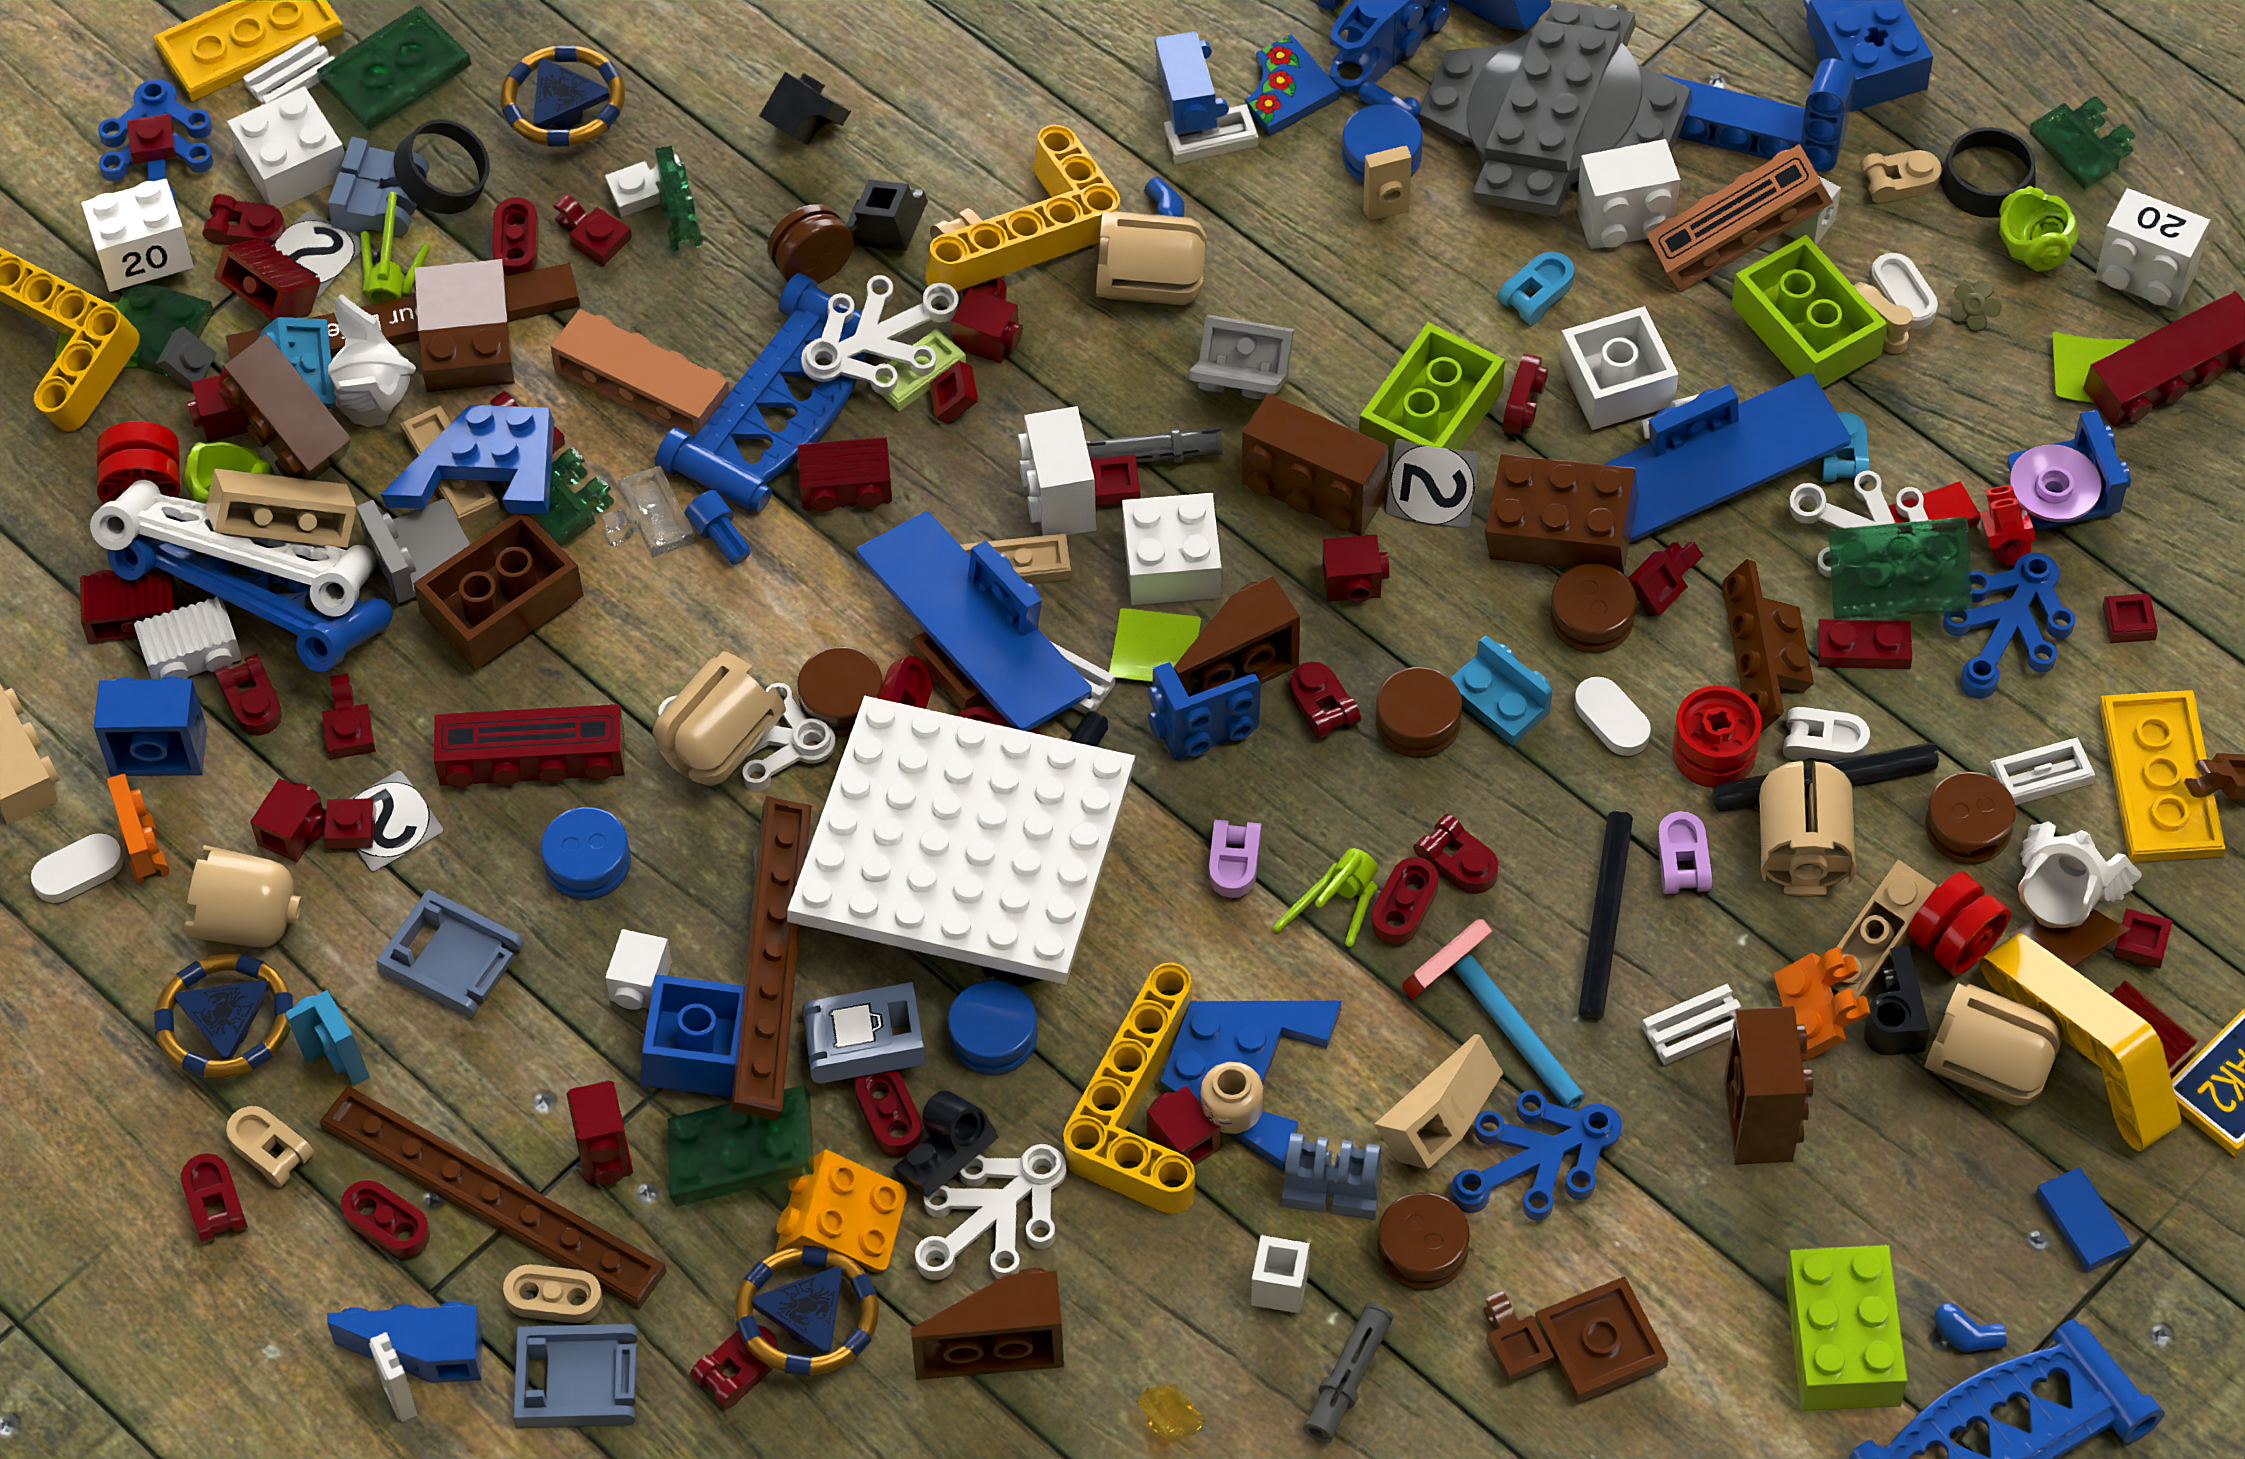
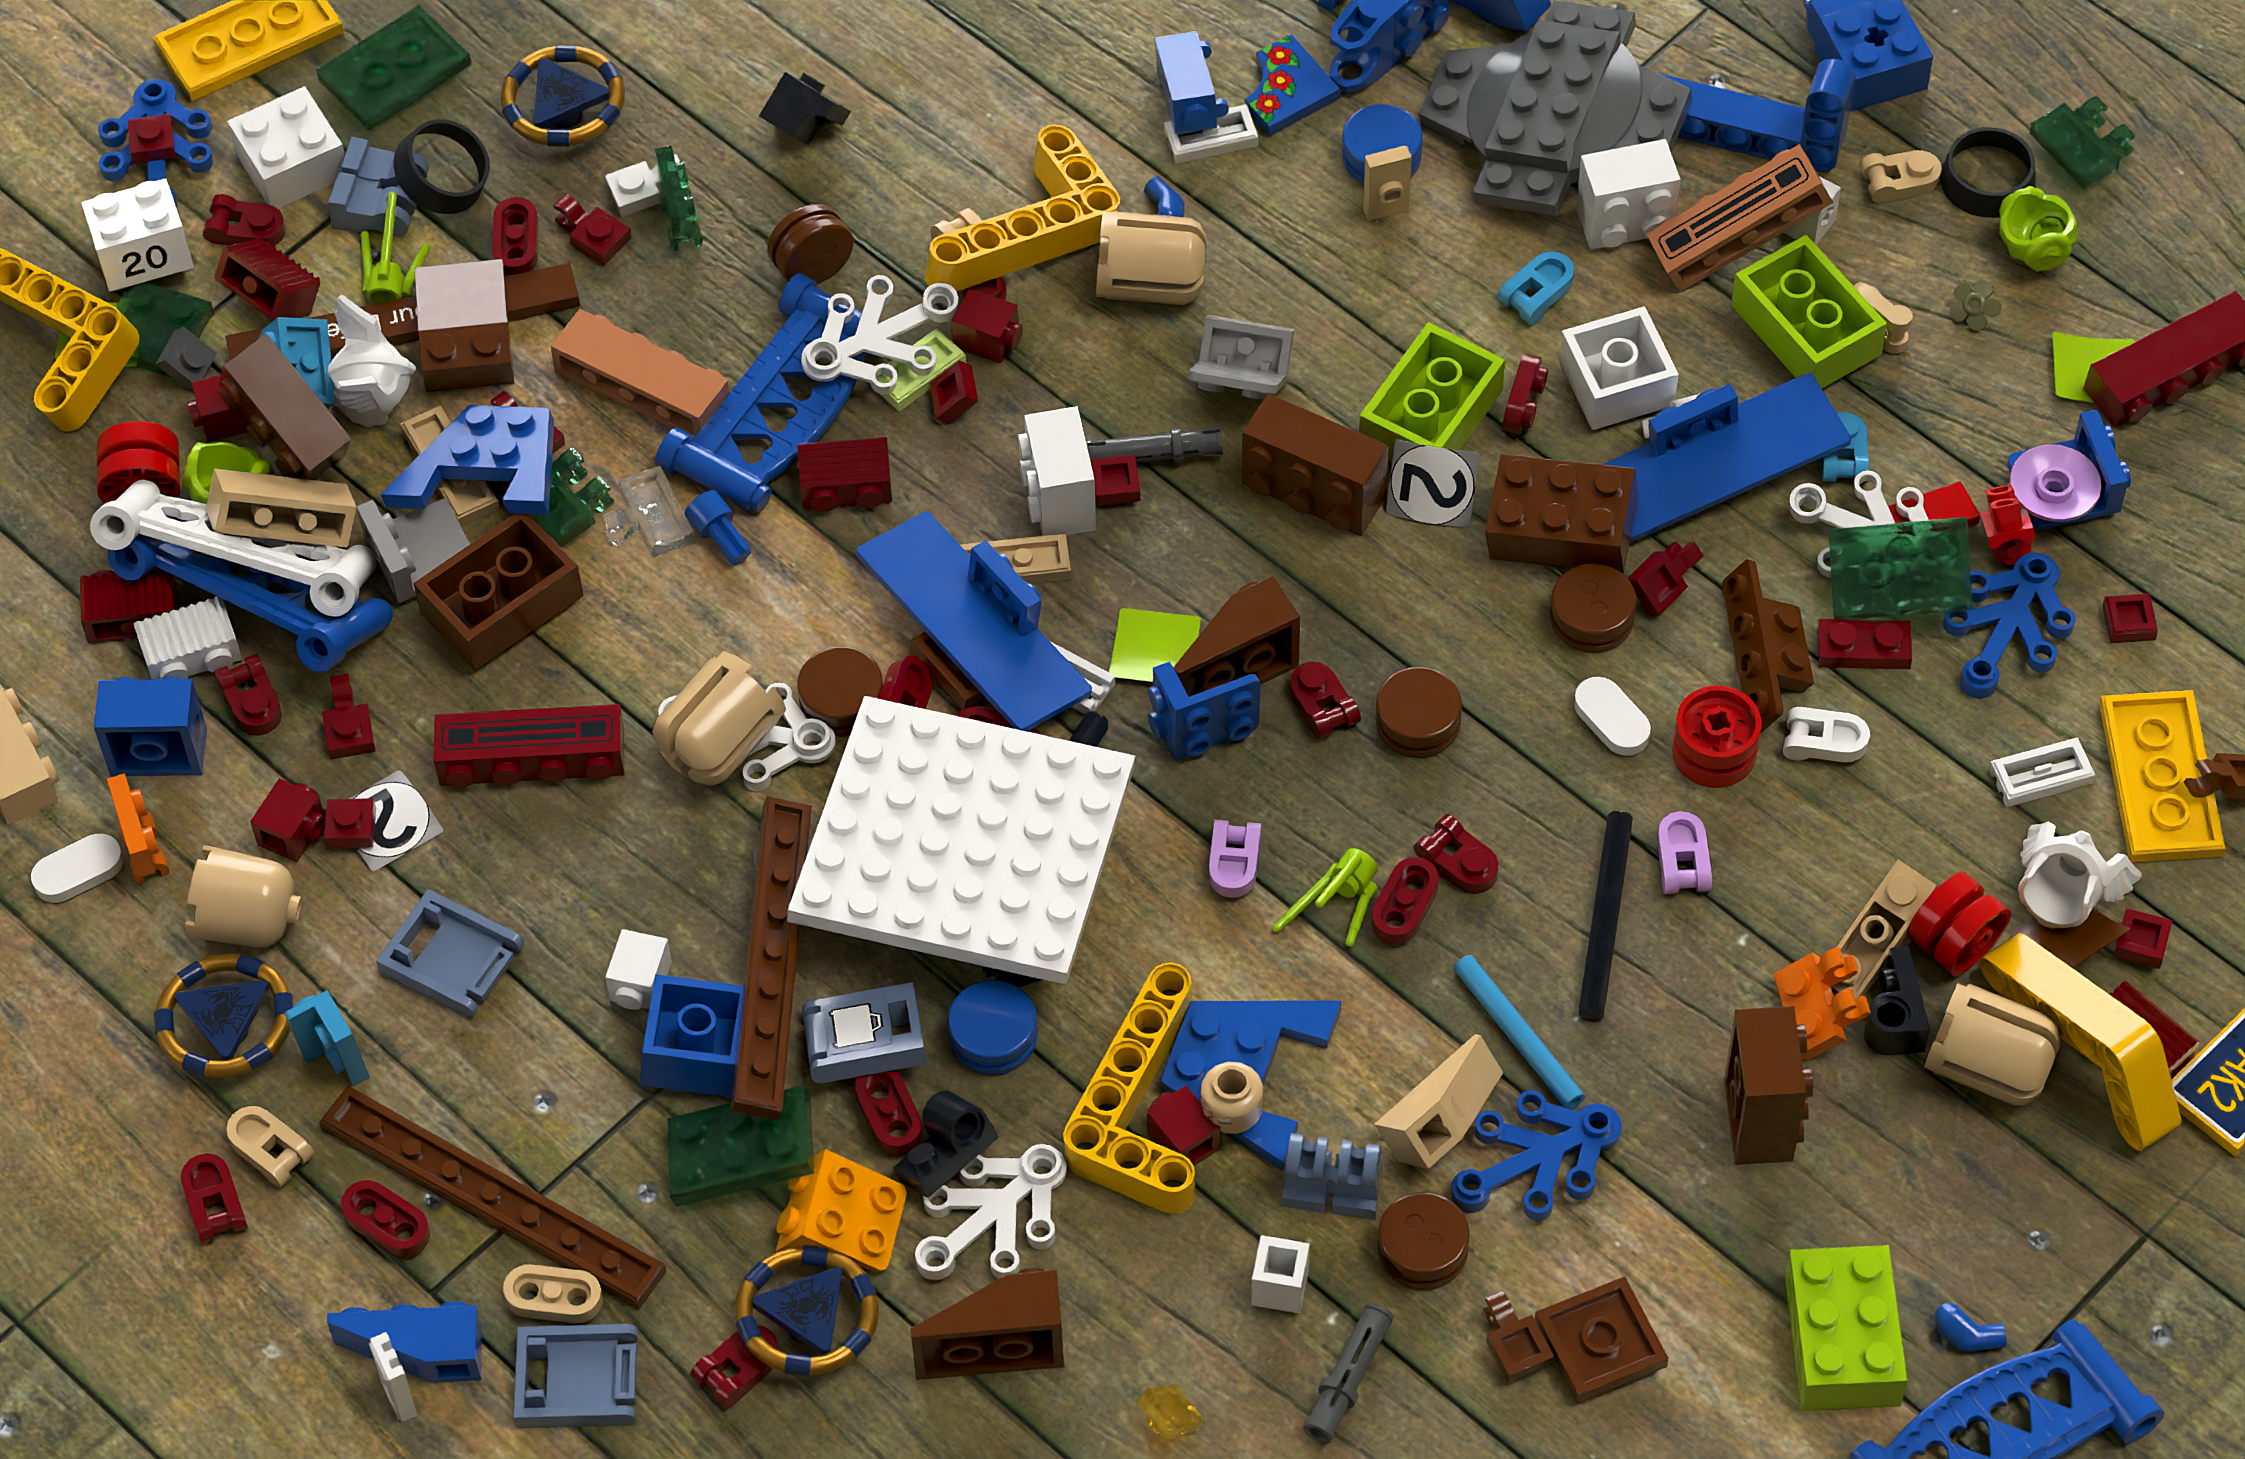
white tile [243,35,339,105] -> none
white sticker [271,211,362,298] -> none
blue head [541,807,631,899] -> none
dark red brick [566,1080,633,1185] -> none
black brick [846,179,928,251] -> none
white brick [1122,493,1221,606] -> none
dark red brick [1322,535,1390,602] -> none
blue arm [1359,81,1421,119] -> none
tile [1402,919,1492,1000] -> none
dark azure bracket [1450,635,1552,746] -> none
white tile [1642,984,1741,1066] -> none
black axle [1712,742,1939,811] -> none
tan cylinder [1759,761,1856,897] -> none
white tile [1870,253,1938,329] -> none
reddish brown head [1925,772,2016,864] -> none
blue tile [2036,1167,2132,1272] -> none
white brick [2095,188,2210,311] -> none

